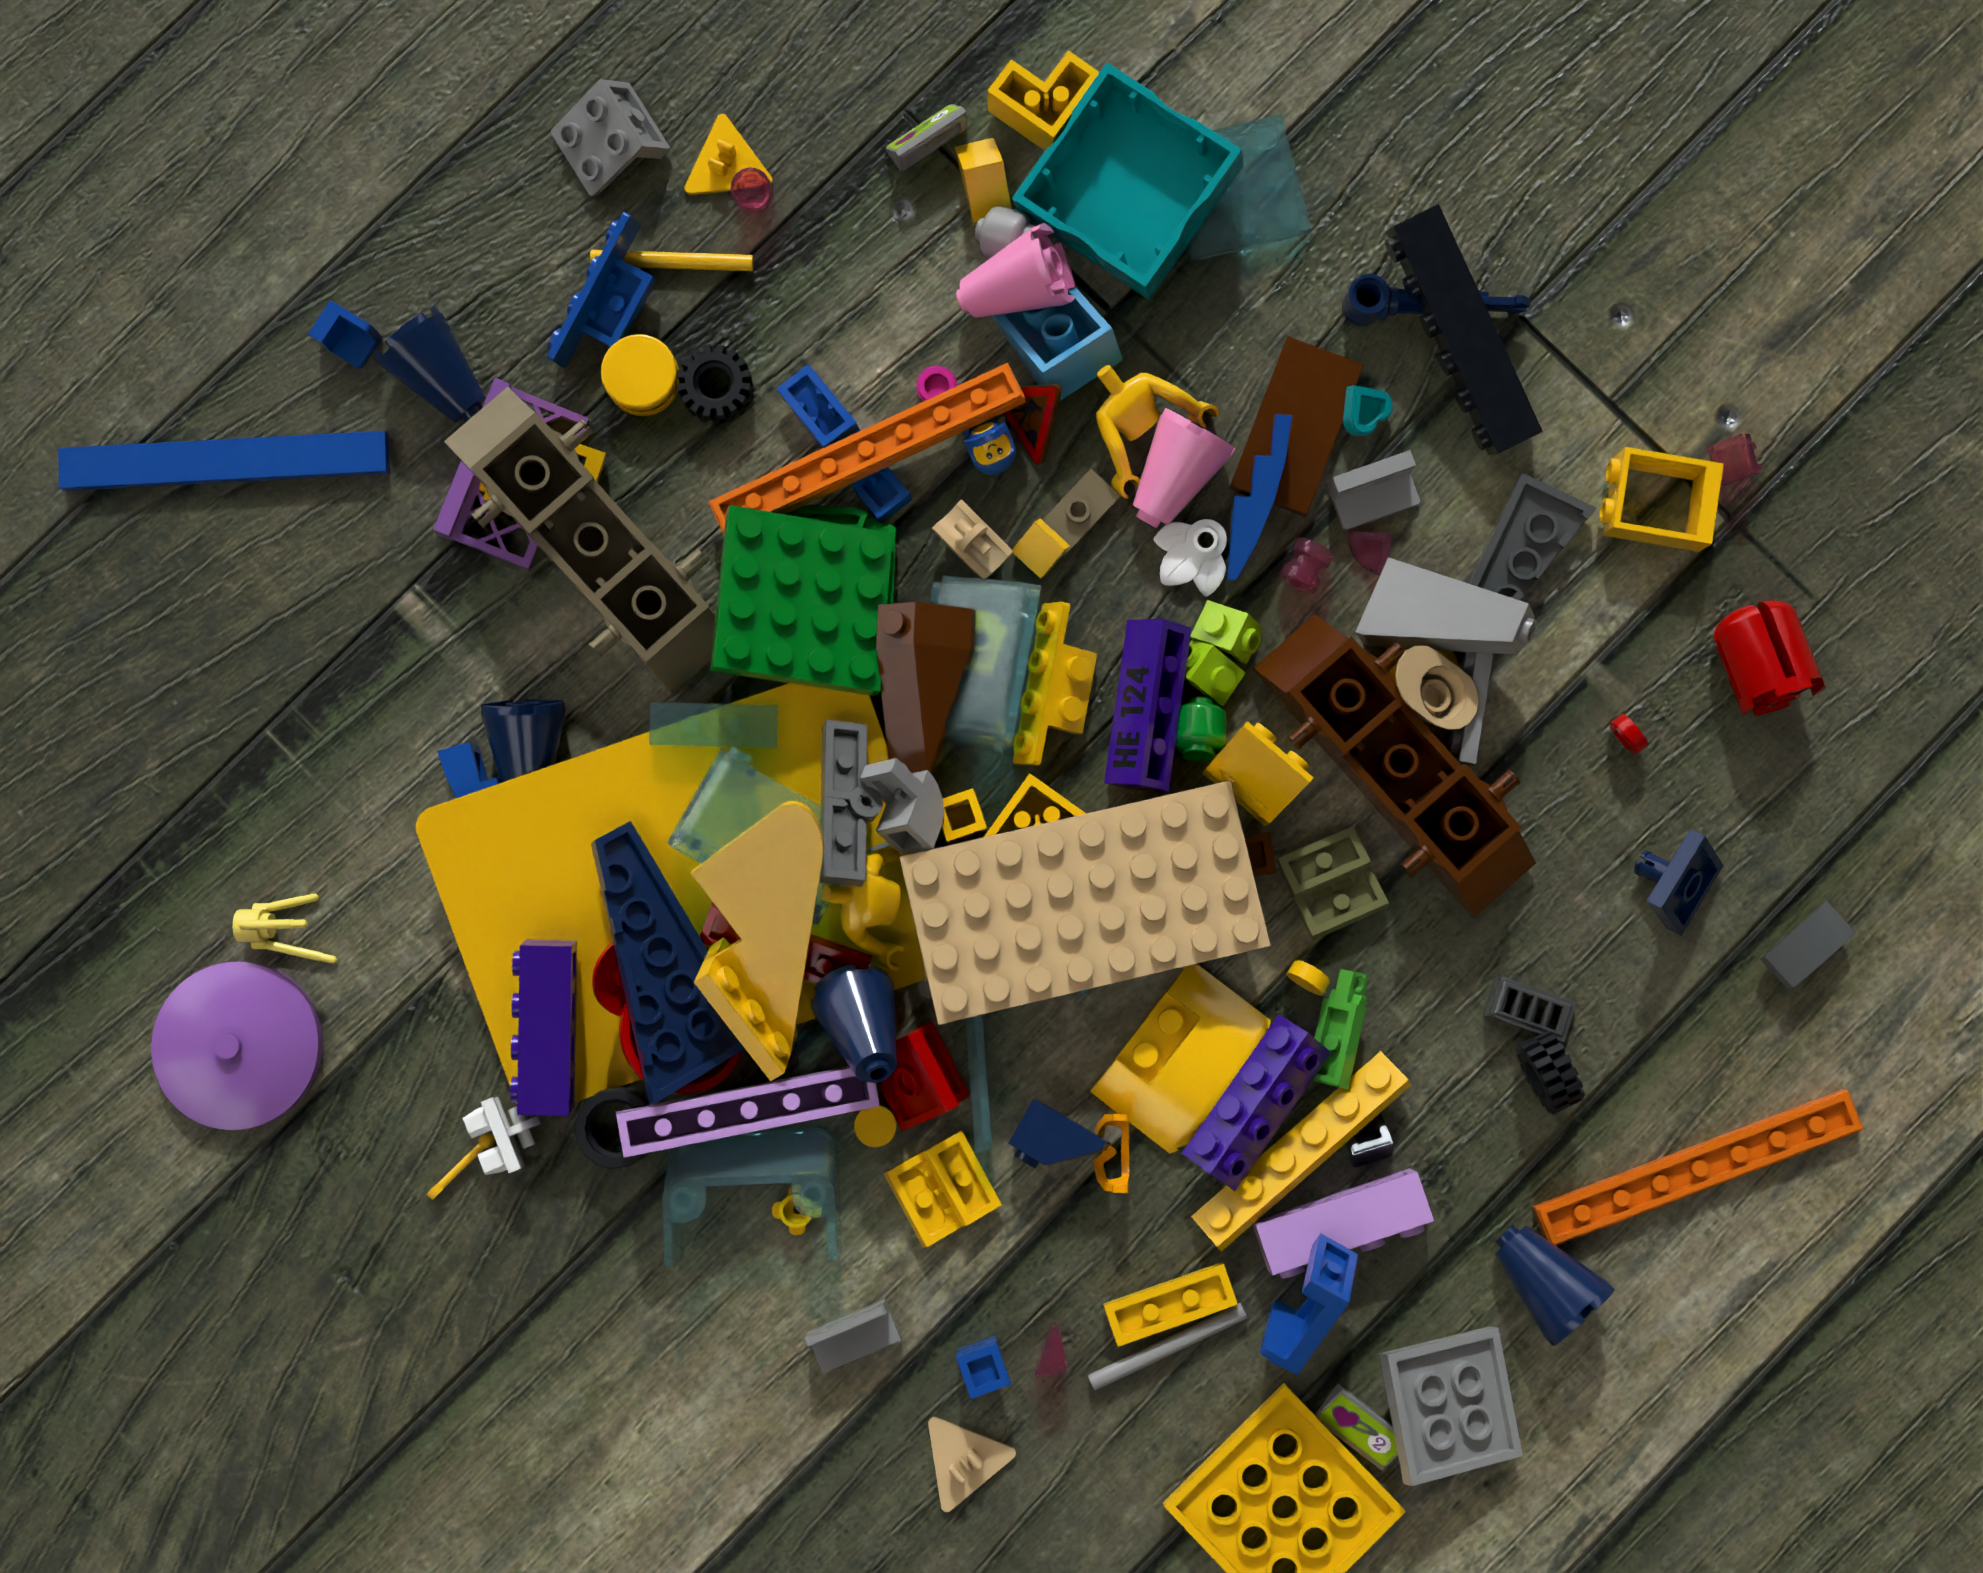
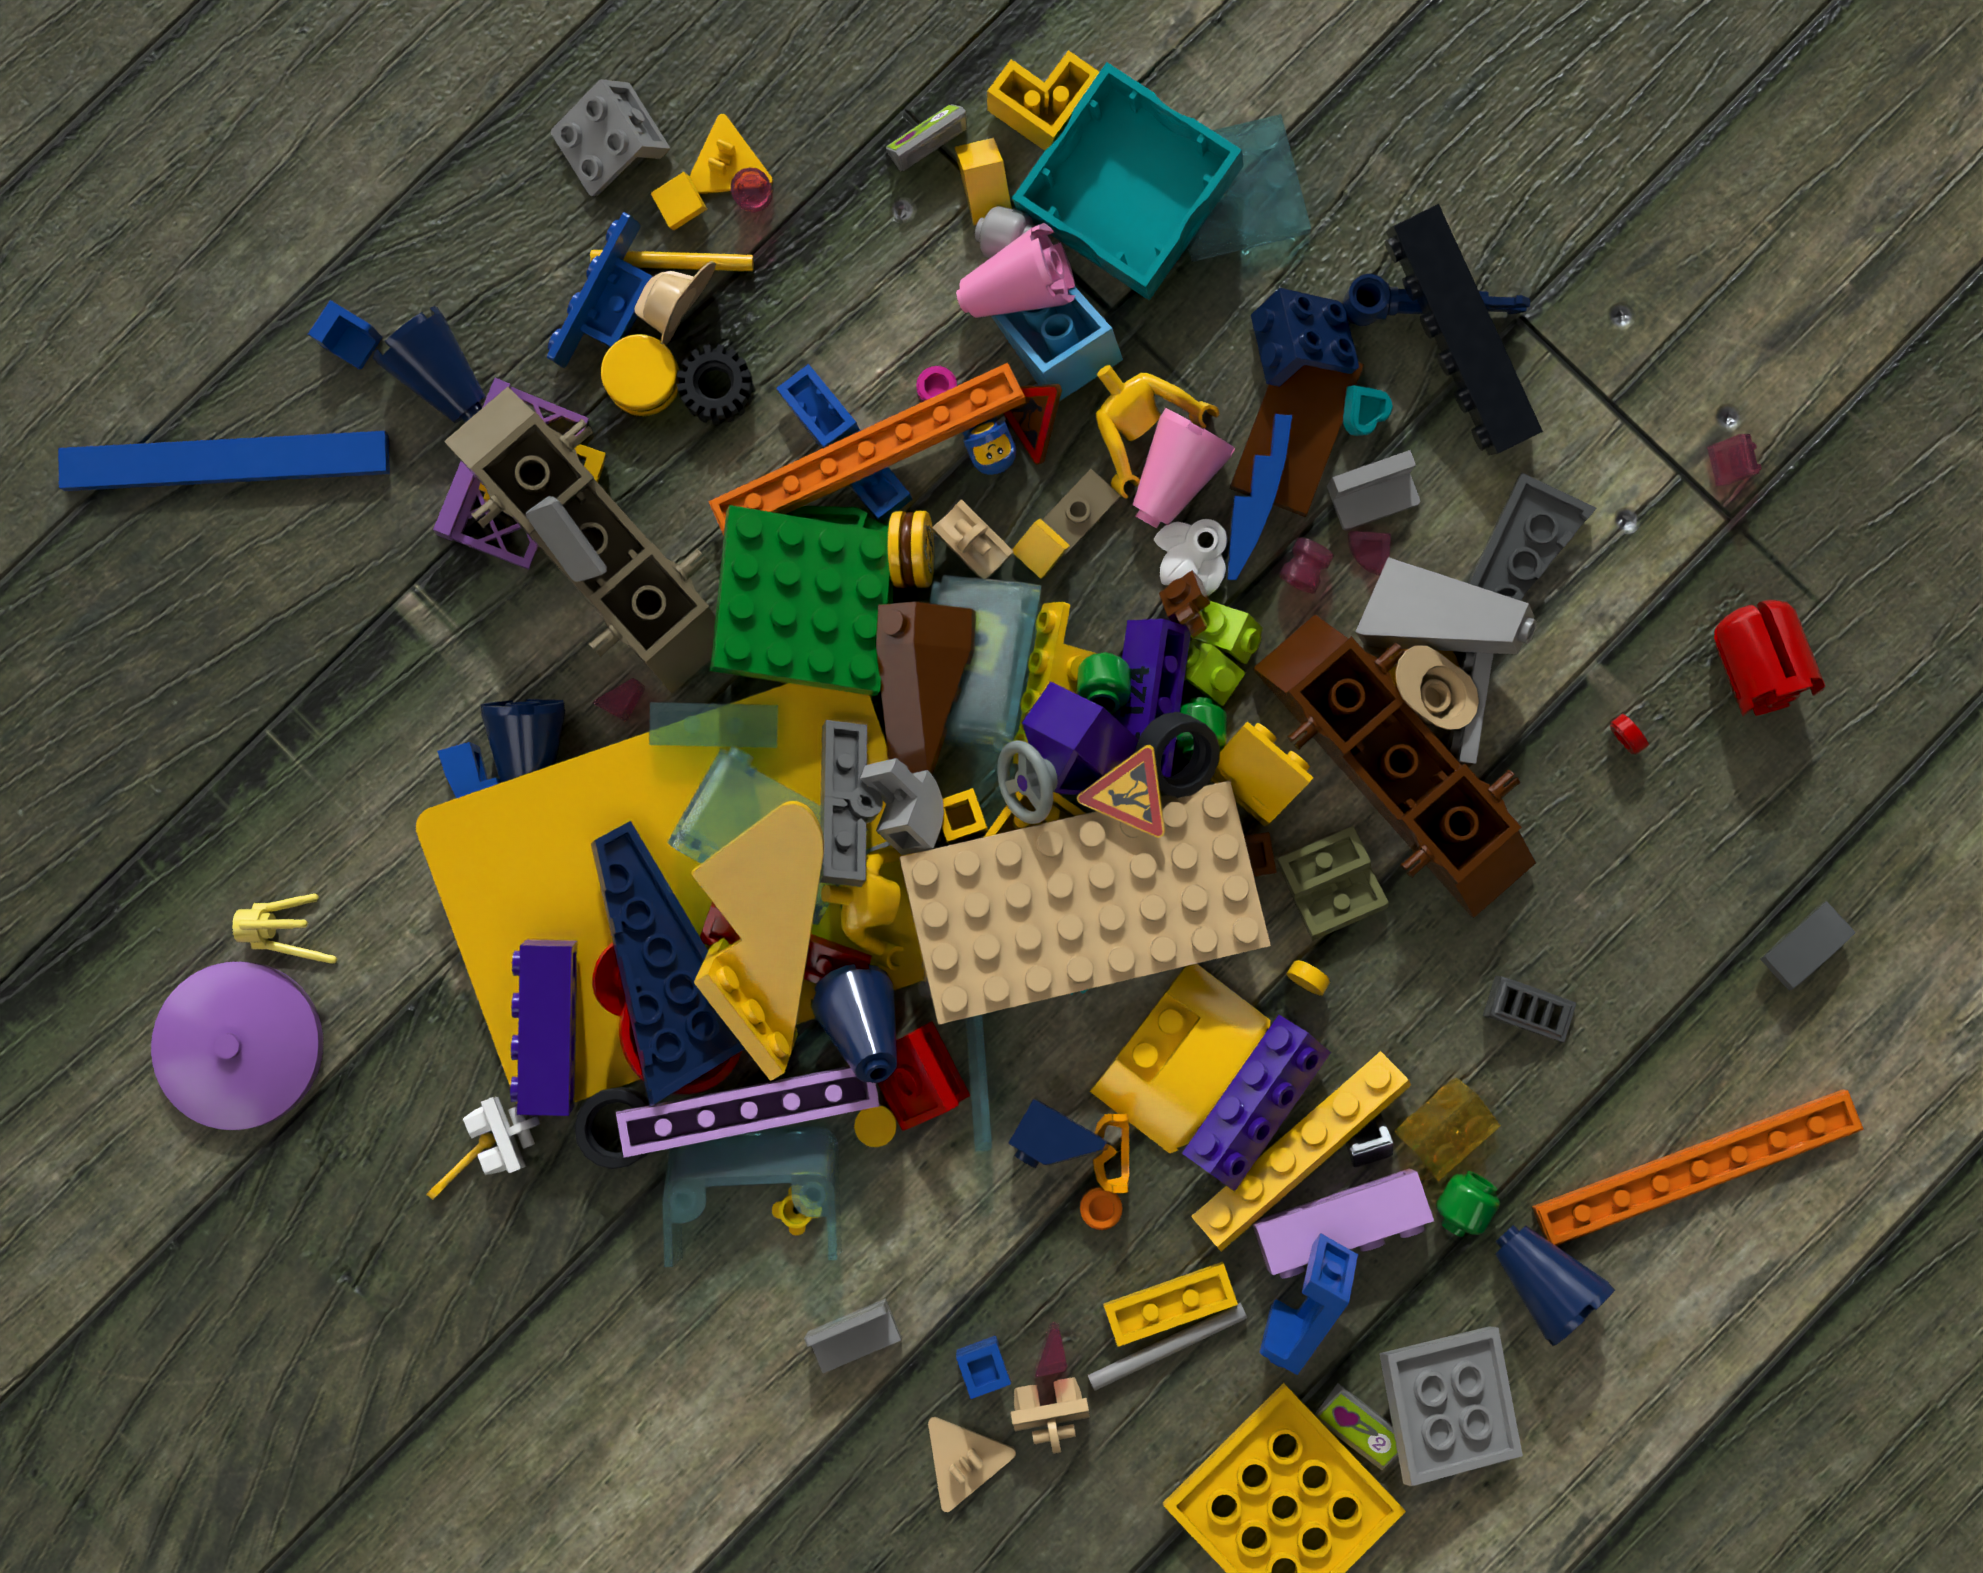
yellow slope [883,1131,1002,1248] -> none
bright green hinge [1312,969,1368,1090] -> none
black tyre [1516,1031,1585,1115] -> none
yellow window [1599,447,1724,552] -> none
dark blue tile [1634,829,1724,936] -> none
none -> light grey slope [526,496,607,582]
none -> clear pink slope [593,678,645,722]
none -> tan piece [635,261,716,345]
none -> yellow tile [651,172,707,230]
none -> yellow head [888,511,934,588]
none -> dark purple piece [997,681,1139,824]
none -> tan hips [1011,1377,1090,1454]
none -> green head [1076,652,1131,714]
none -> piece [1077,745,1165,838]
none -> orange tile [1080,1186,1122,1230]
none -> black tyre [1135,712,1220,798]
none -> reddish brown plate [1159,570,1210,638]
none -> dark blue bracket [1251,288,1359,387]
none -> clear yellow bracket [1395,1077,1501,1181]
none -> green head [1436,1171,1500,1237]

